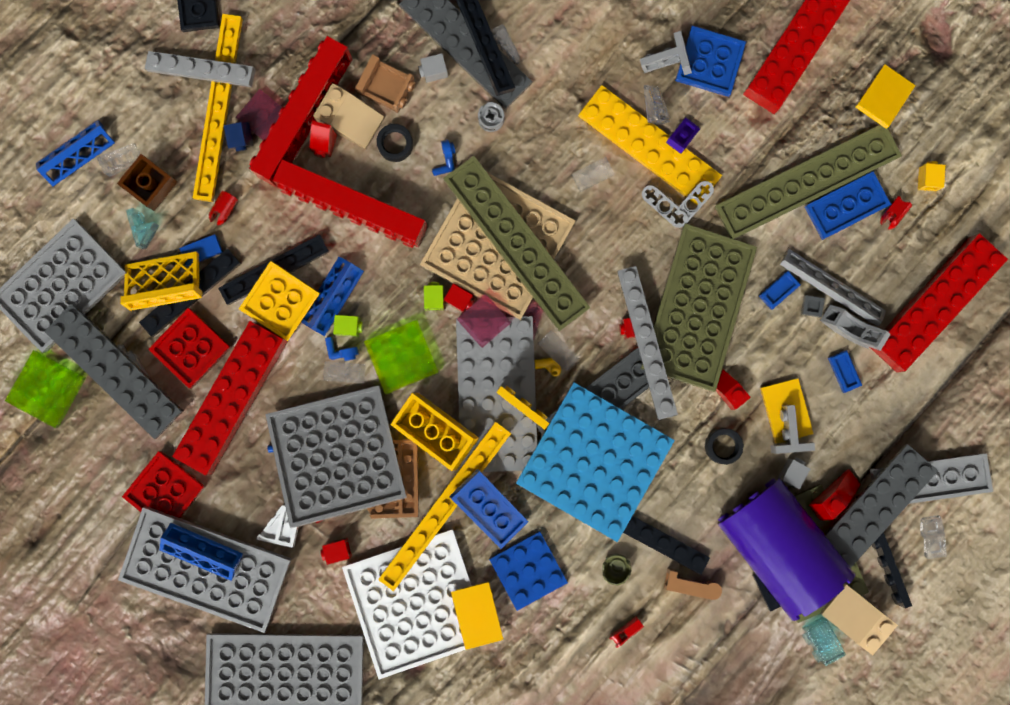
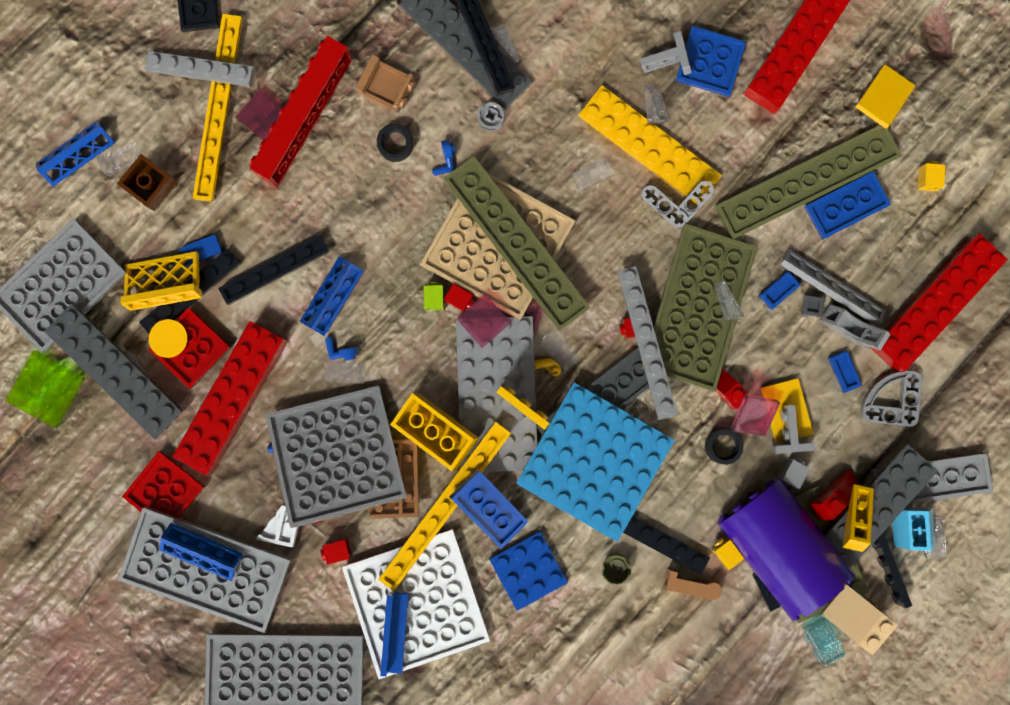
clear light blue slope [126,208,159,249] -> none
red piece [209,191,238,226] -> none
dark blue brick [223,122,254,152] -> none
yellow plate [239,261,320,341] -> none
red brick [273,159,428,248] -> none
red slope [310,120,337,158] -> none
tan slope [313,83,384,150] -> none
lime brick [333,315,363,337] -> none
clear neon green plate [364,320,439,395] -> none
light grey brick [418,53,448,83] -> none
yellow tile [451,581,504,650] -> none
red bar [609,616,644,648] -> none
dark purple plate [666,117,701,154] -> none
red piece [880,196,912,230] -> none
none -> yellow piece [149,319,187,358]
none -> blue fence [380,591,409,677]
none -> yellow brick [711,538,744,570]
none -> clear slope [715,281,744,322]
none -> clear pink tile [731,395,780,436]
none -> yellow slope [843,484,874,552]
none -> light grey beam [860,371,922,427]
none -> medium azure slope [892,507,935,551]

